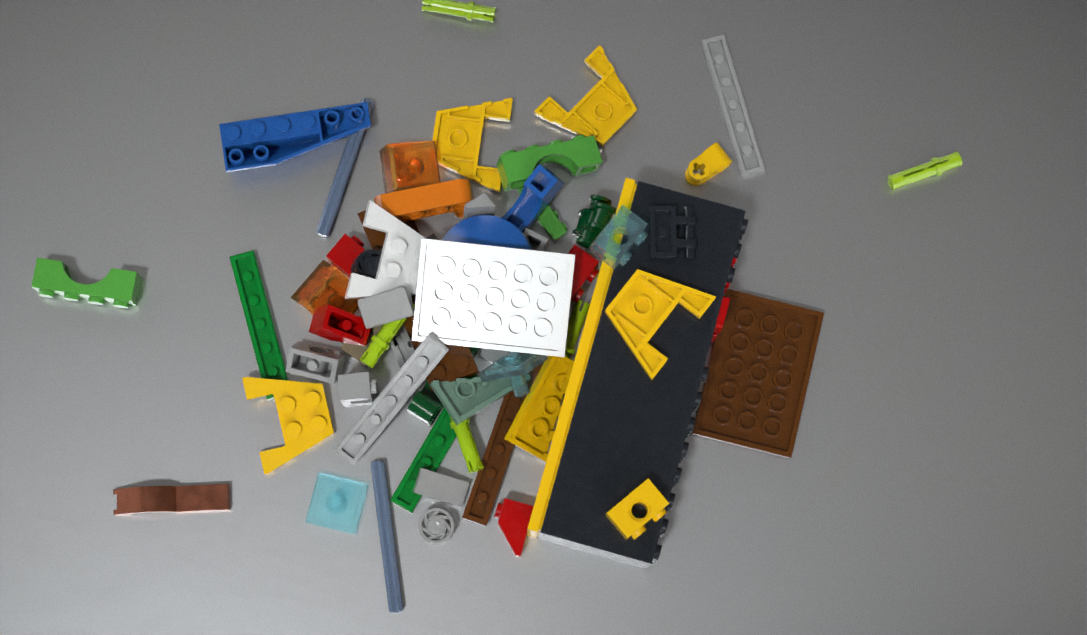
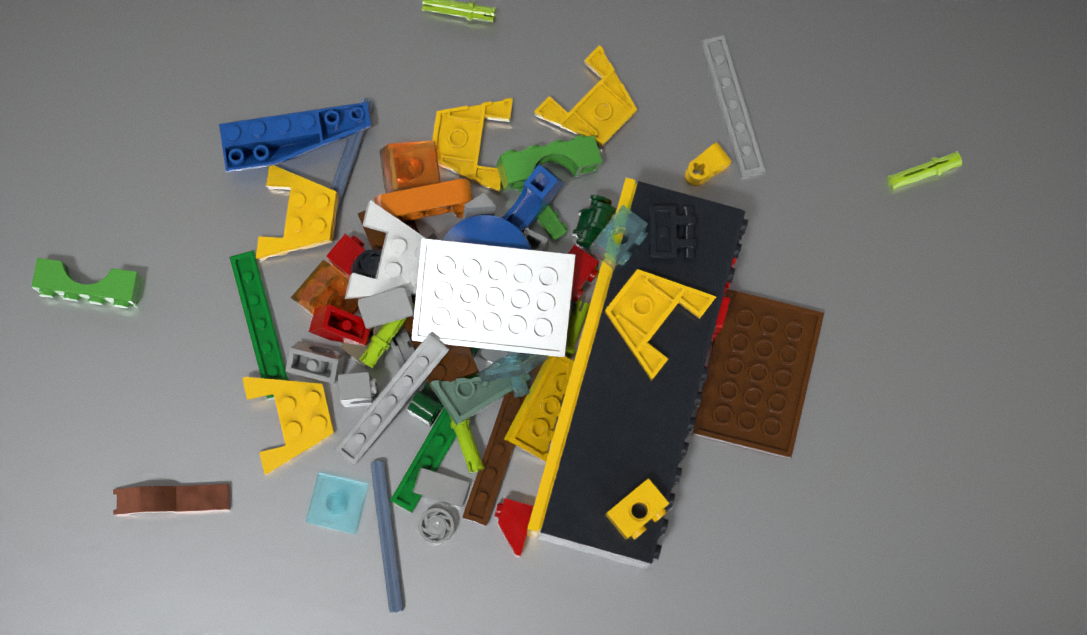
none -> yellow wing [255,165,339,261]

